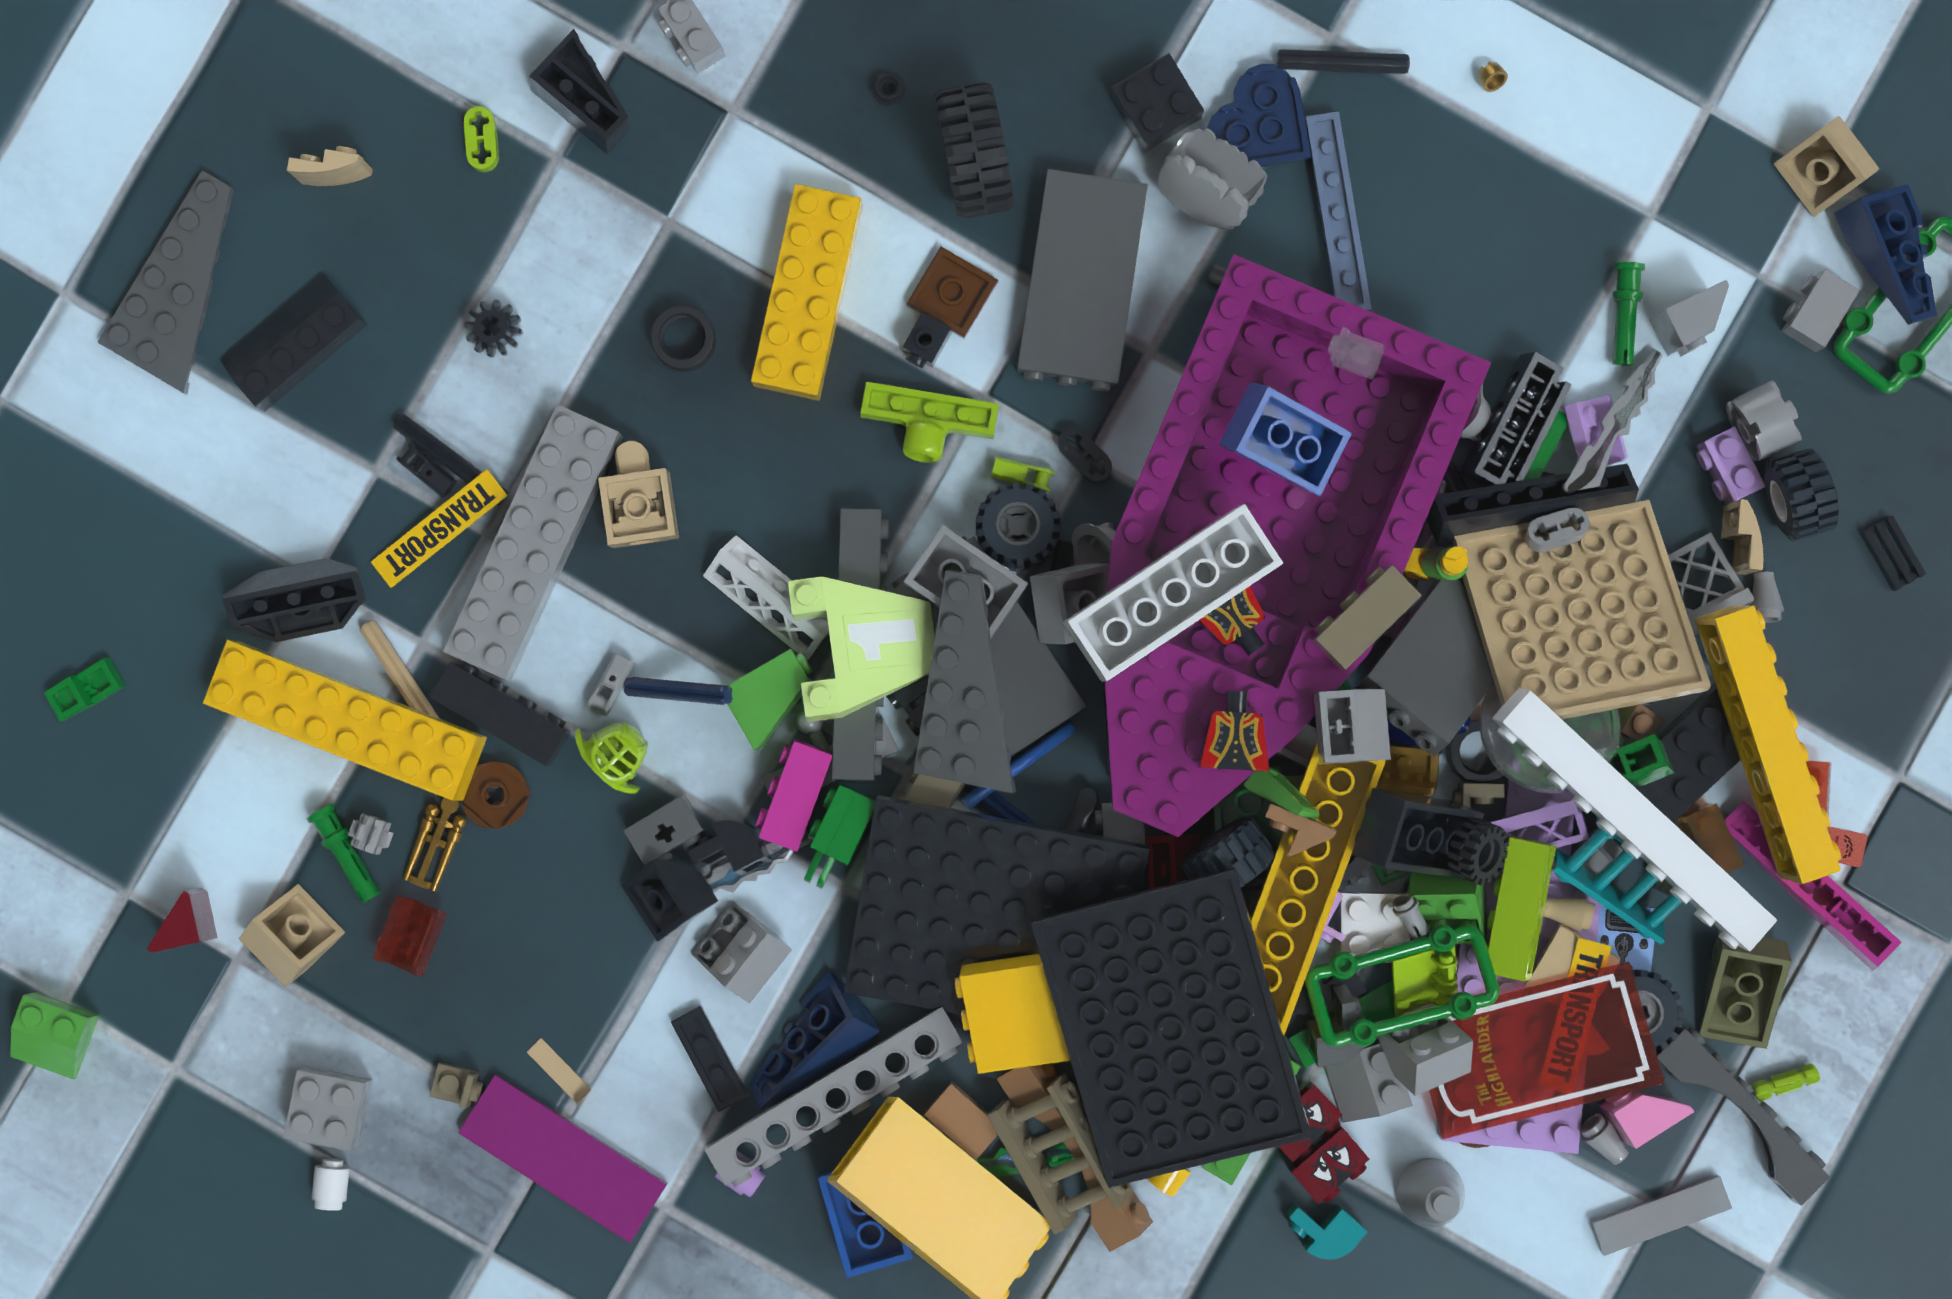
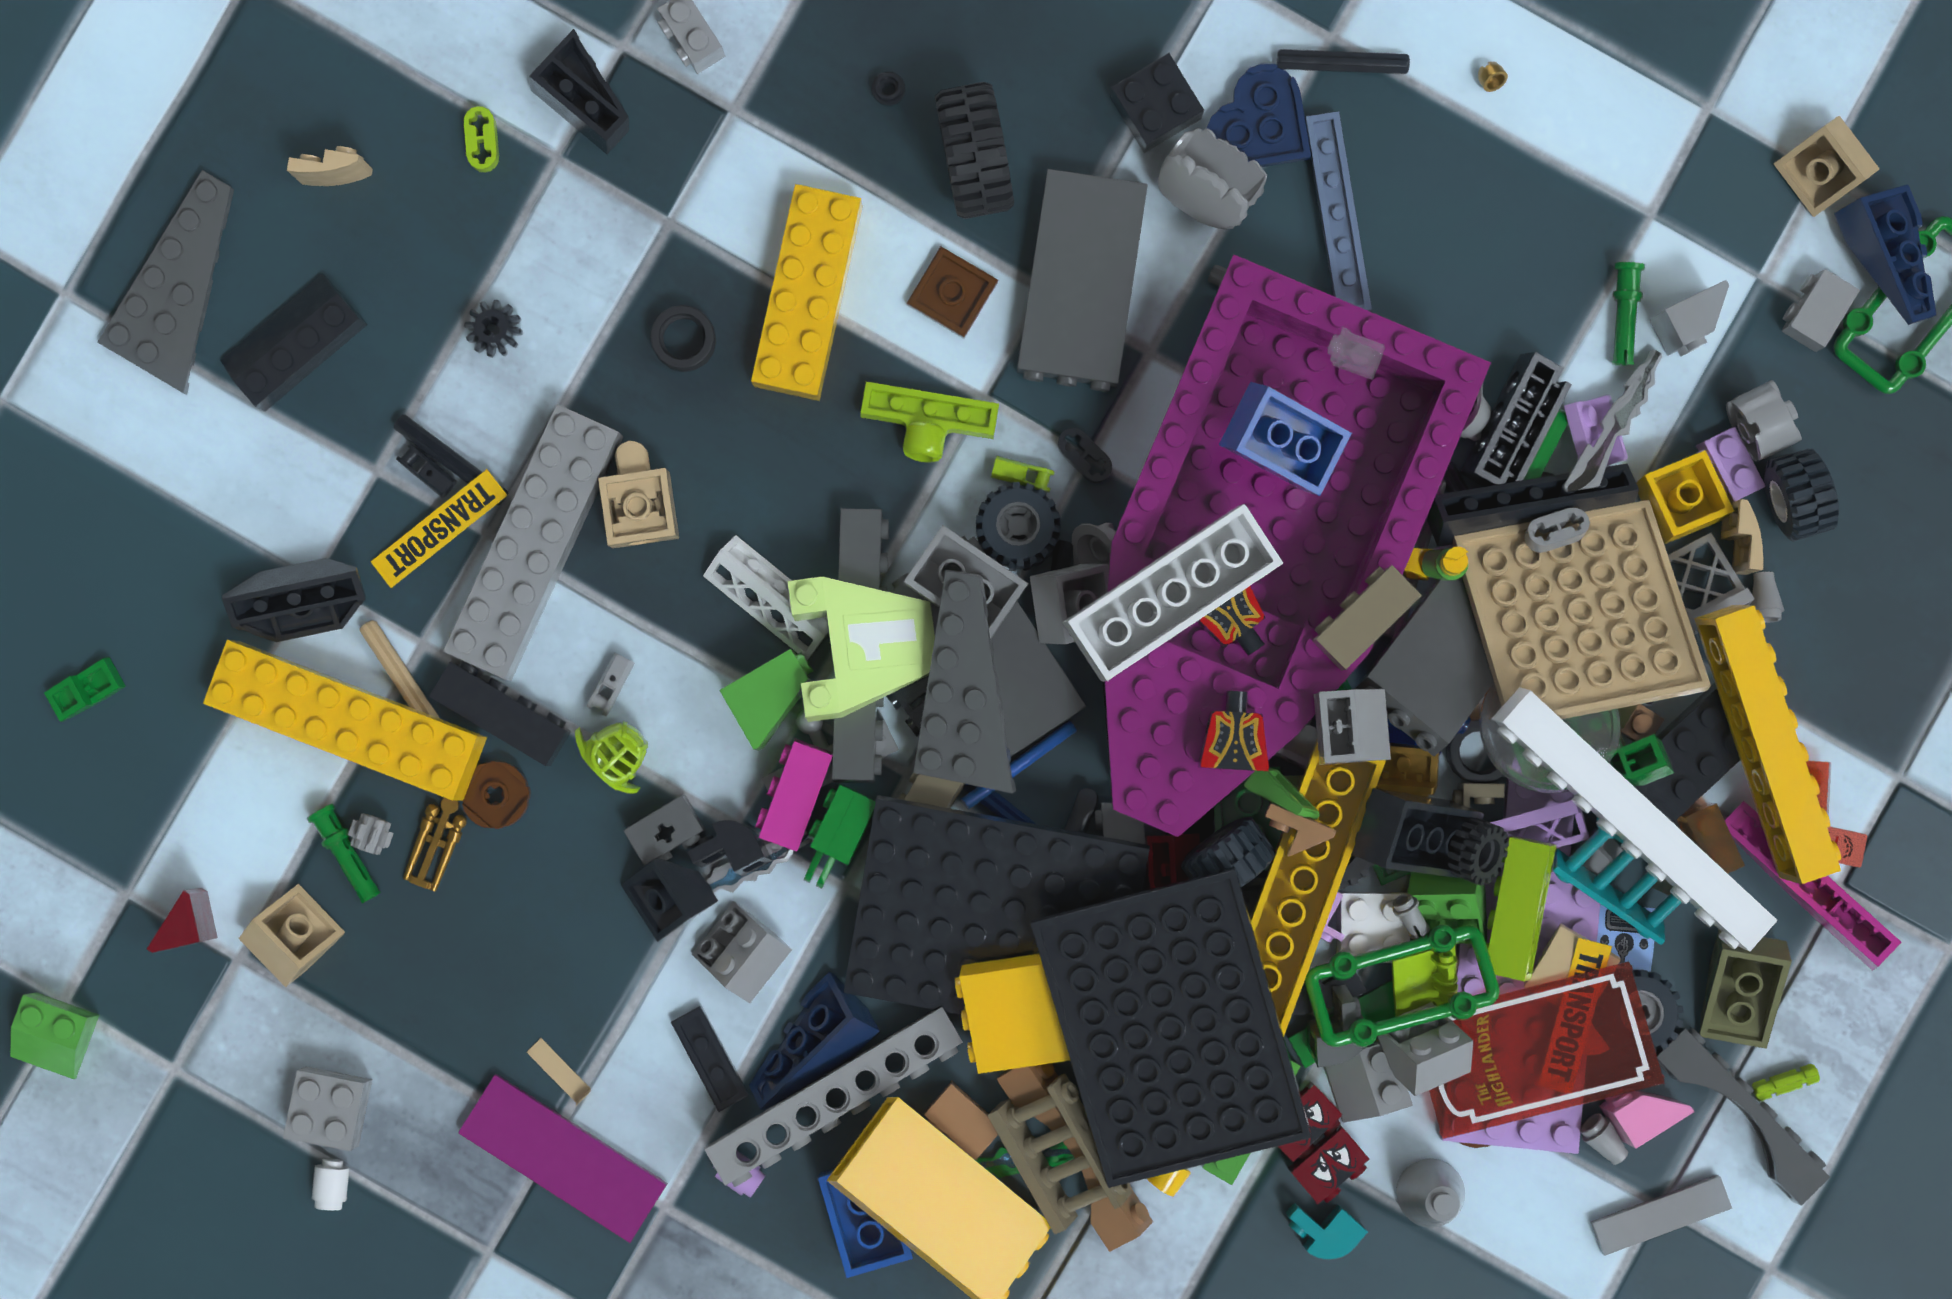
clear red bracket [373,895,448,977] -> none
dark tan bracket [430,1062,483,1109] -> none
dark blue axle [623,677,733,705] -> none
black brick [902,312,952,369] -> none
tan cone [1543,897,1595,932] -> none
black tile [1860,515,1926,591] -> none
none -> yellow brick [1636,450,1734,544]

